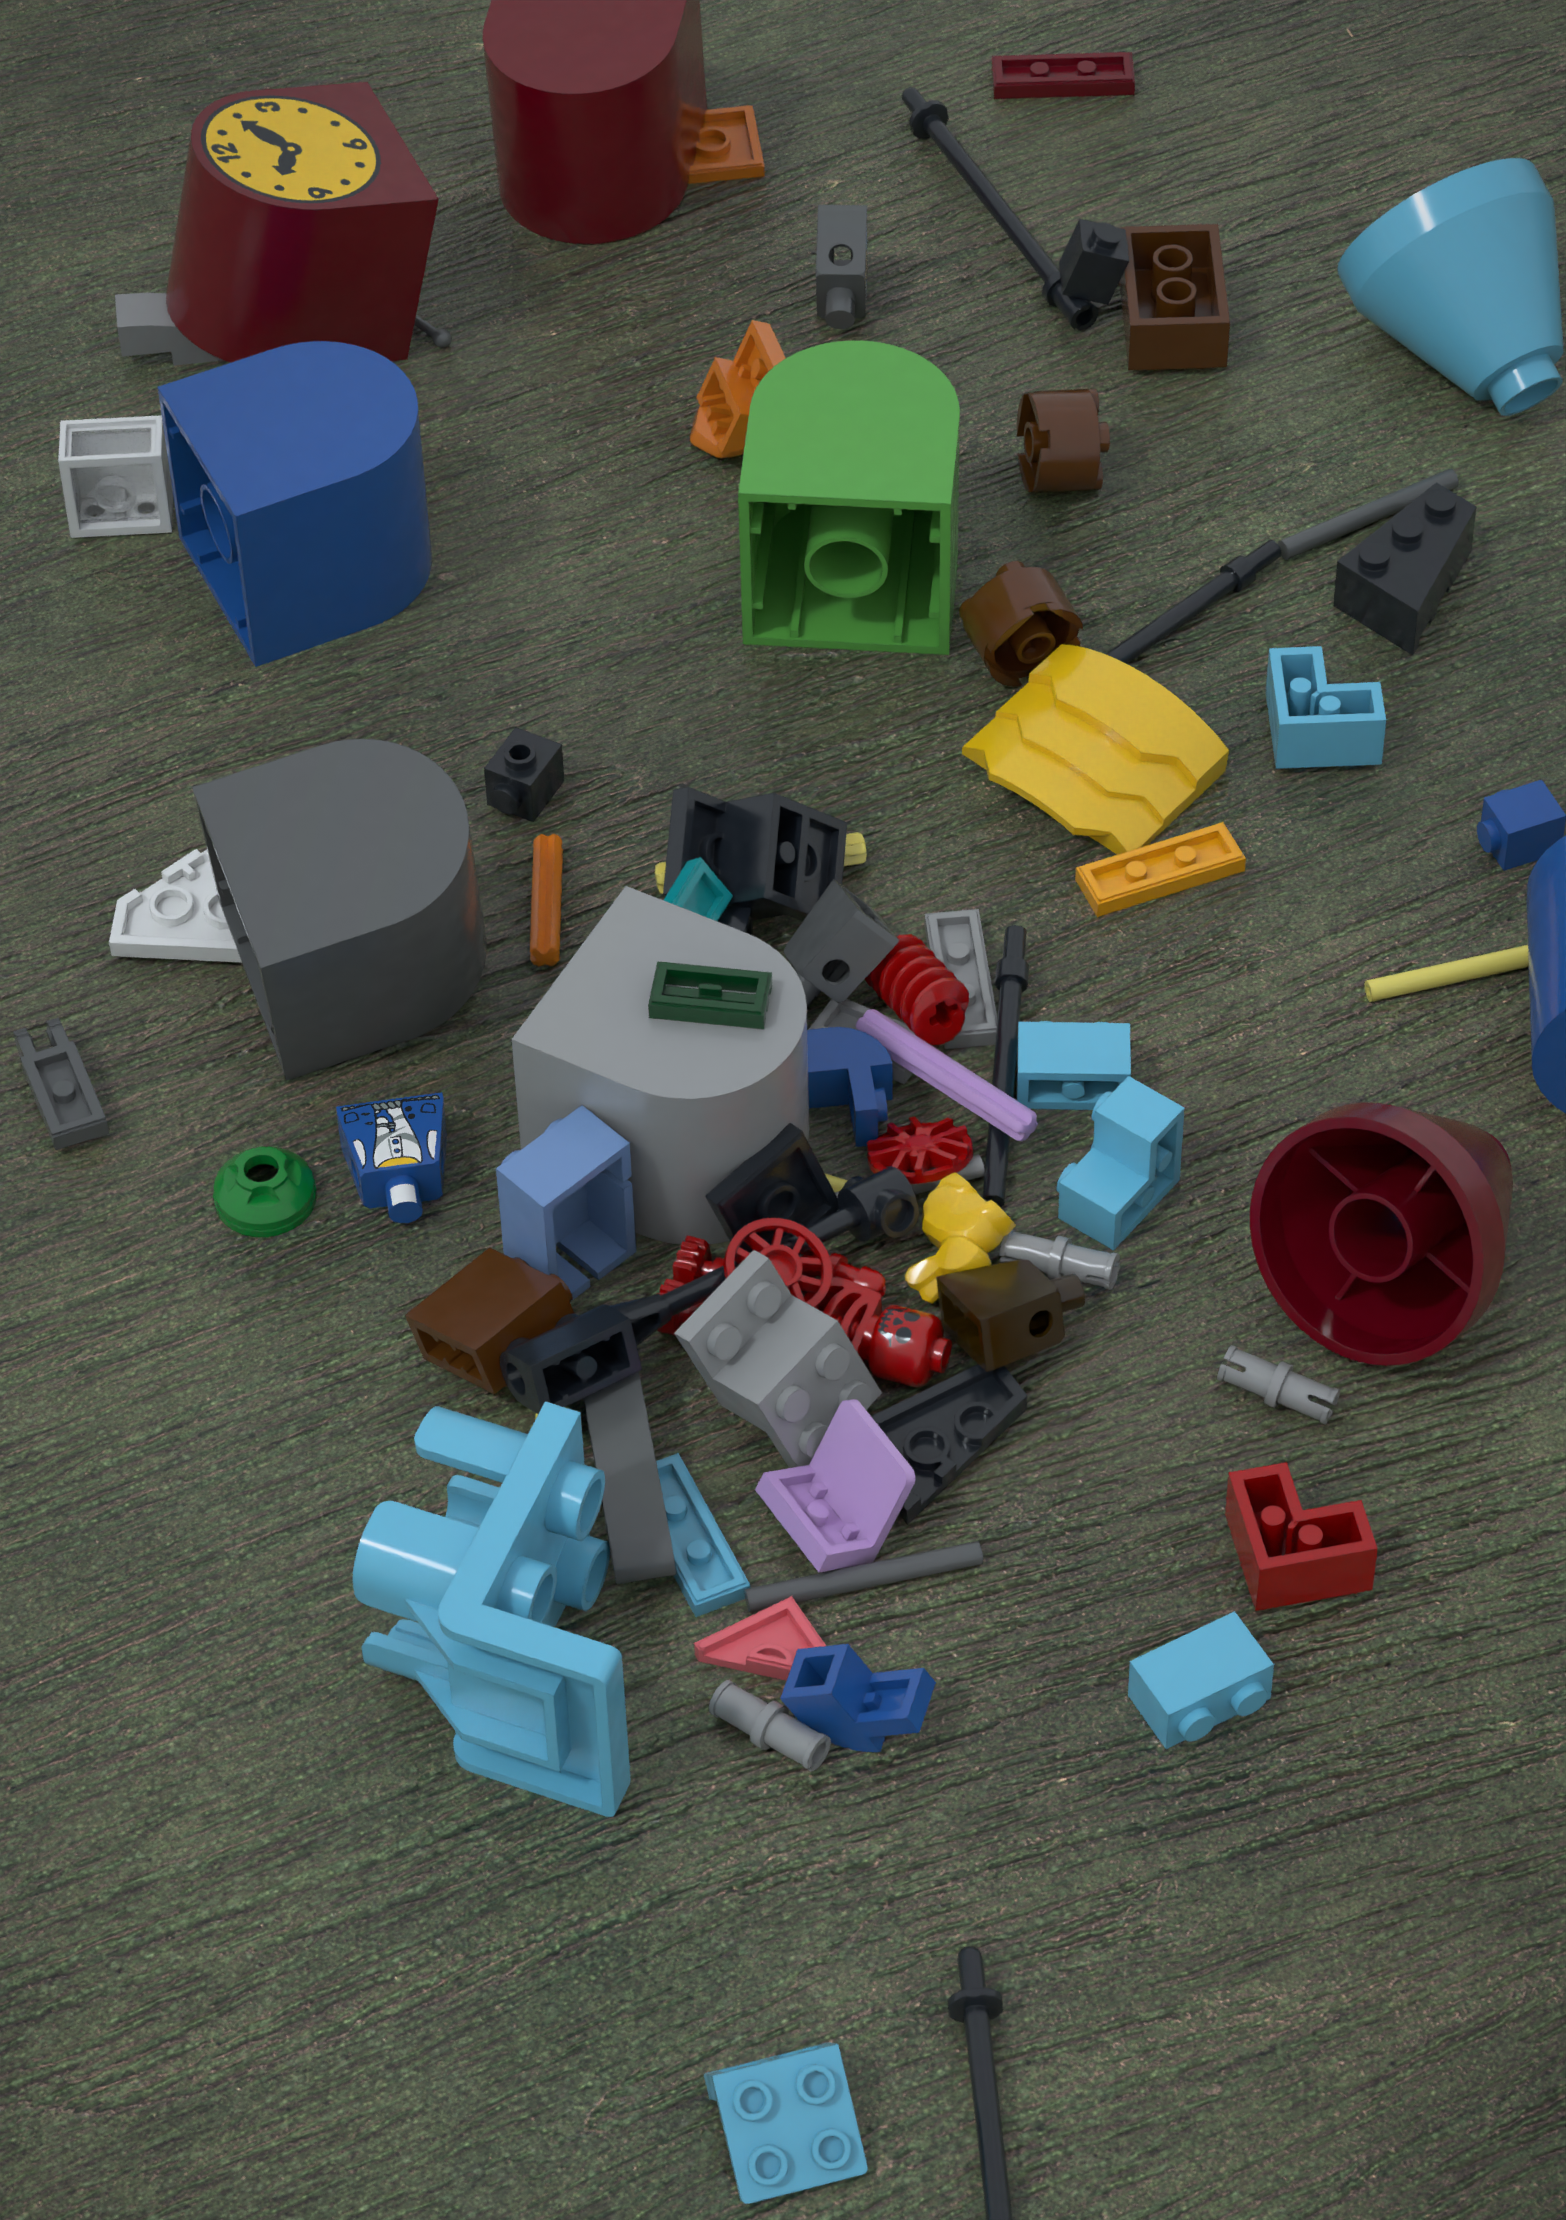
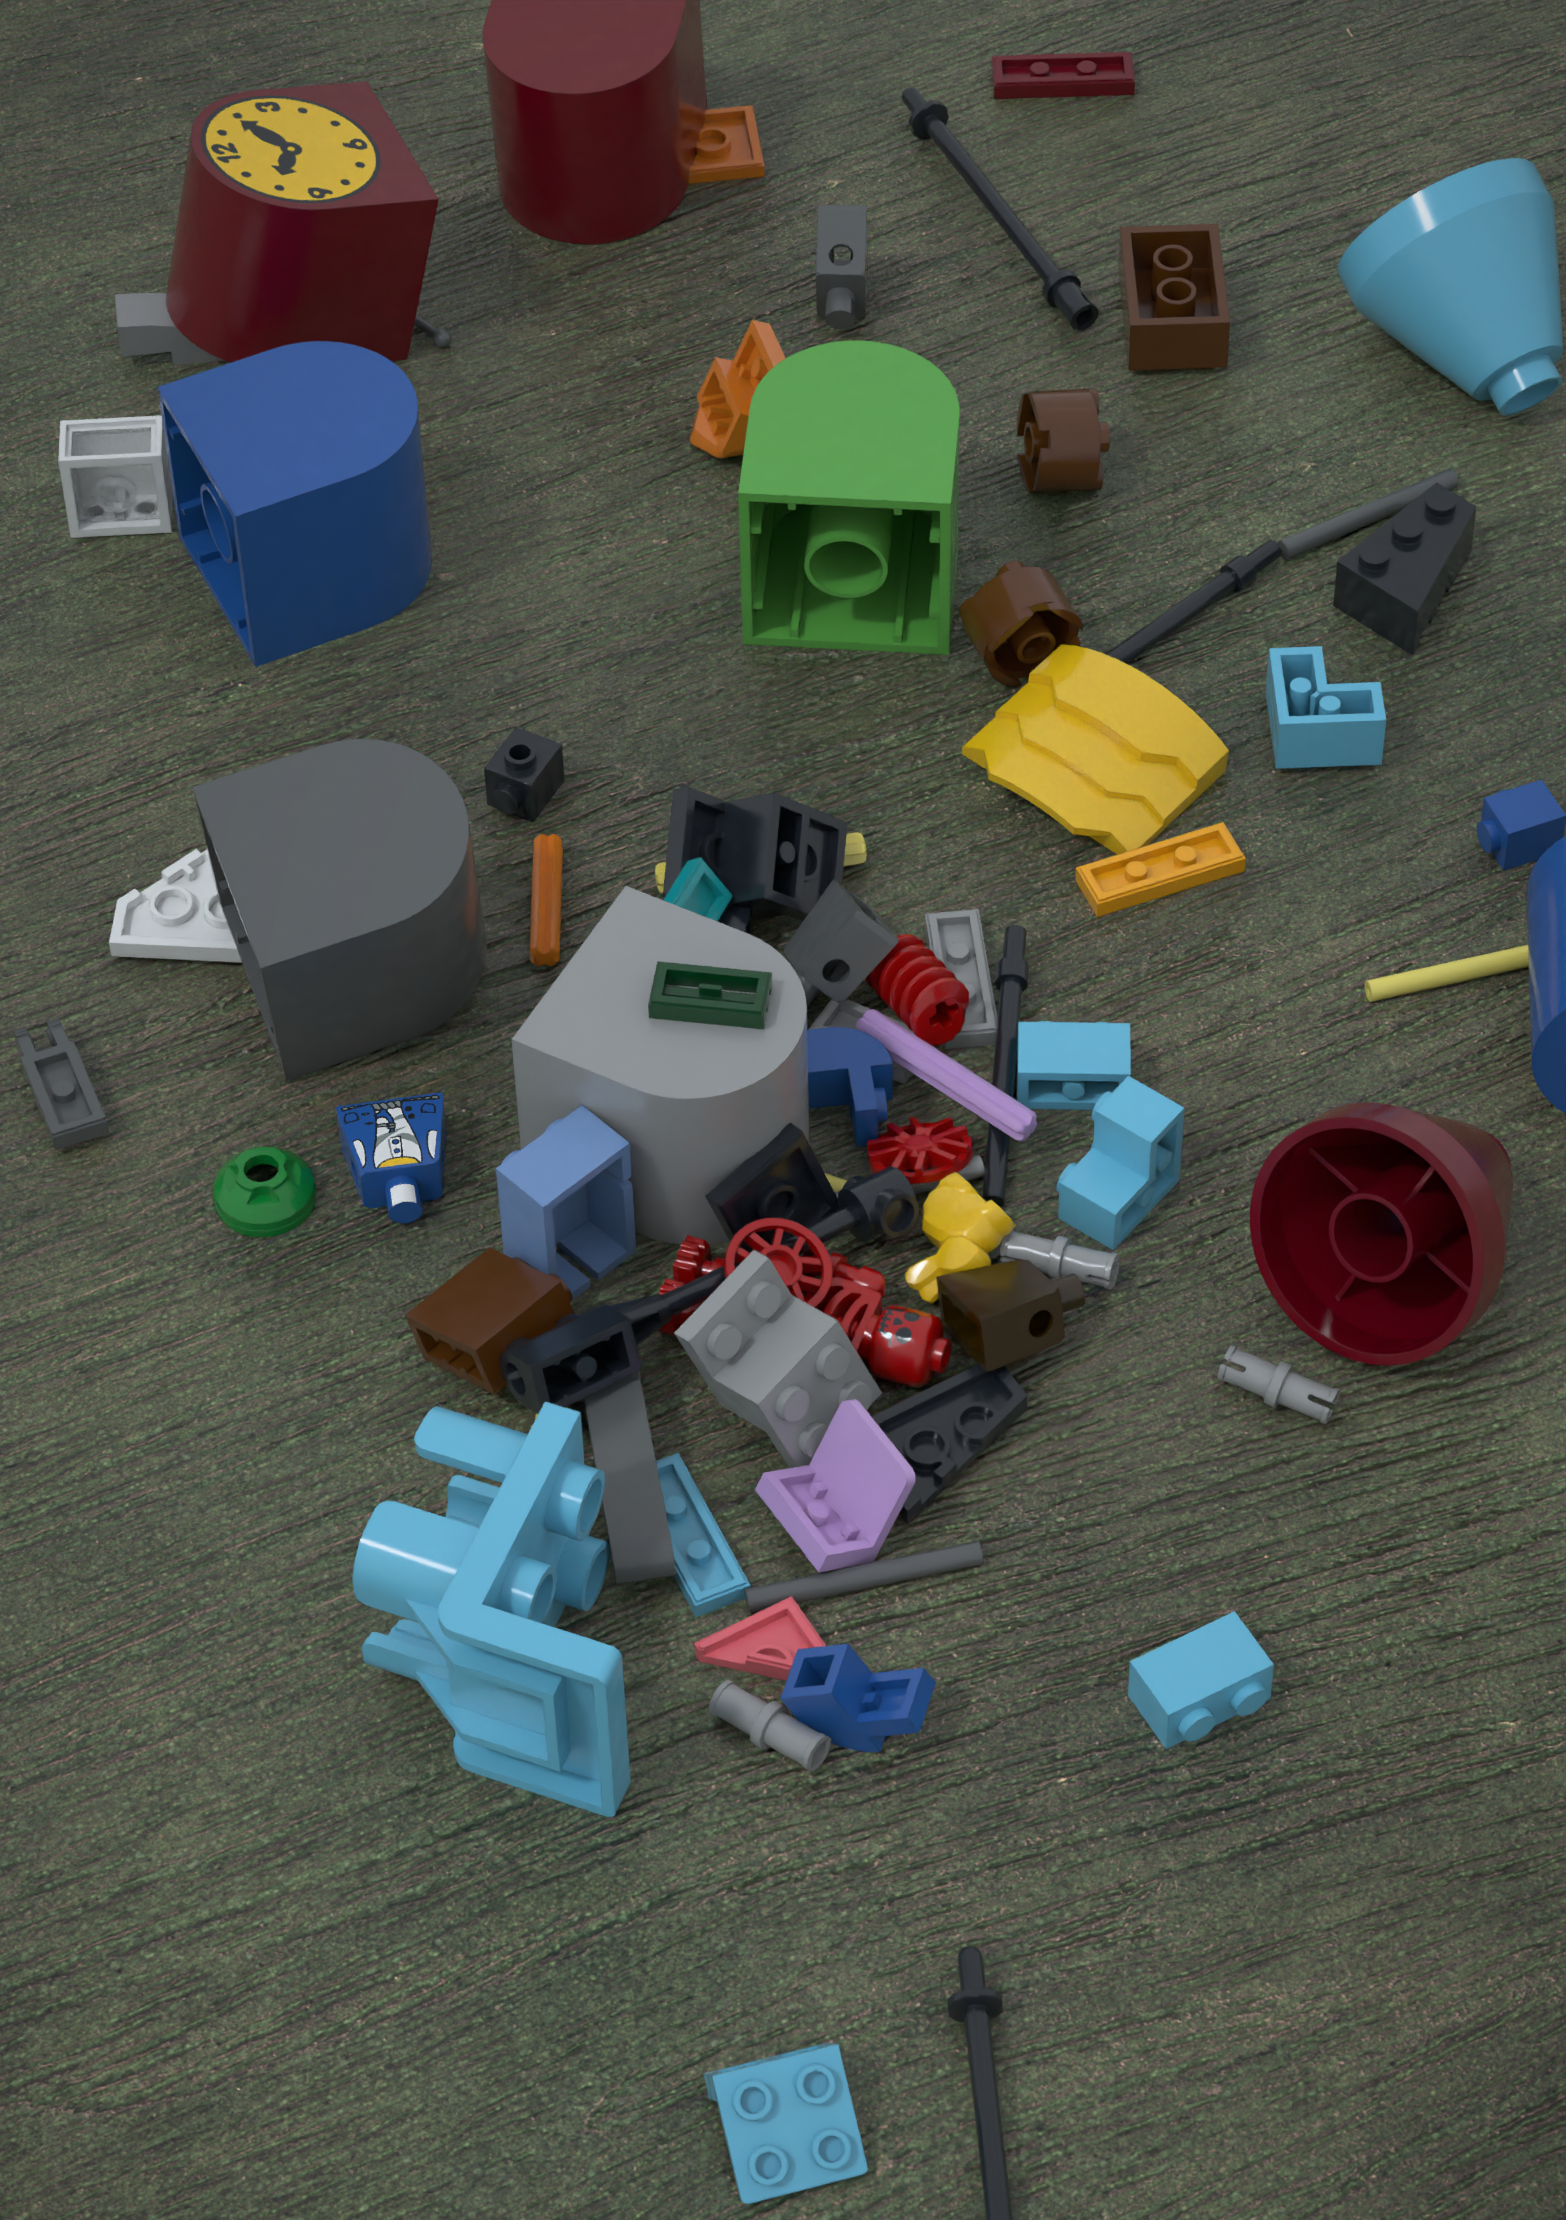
black brick [1059,218,1129,305] -> none
red brick [1225,1462,1378,1611] -> none

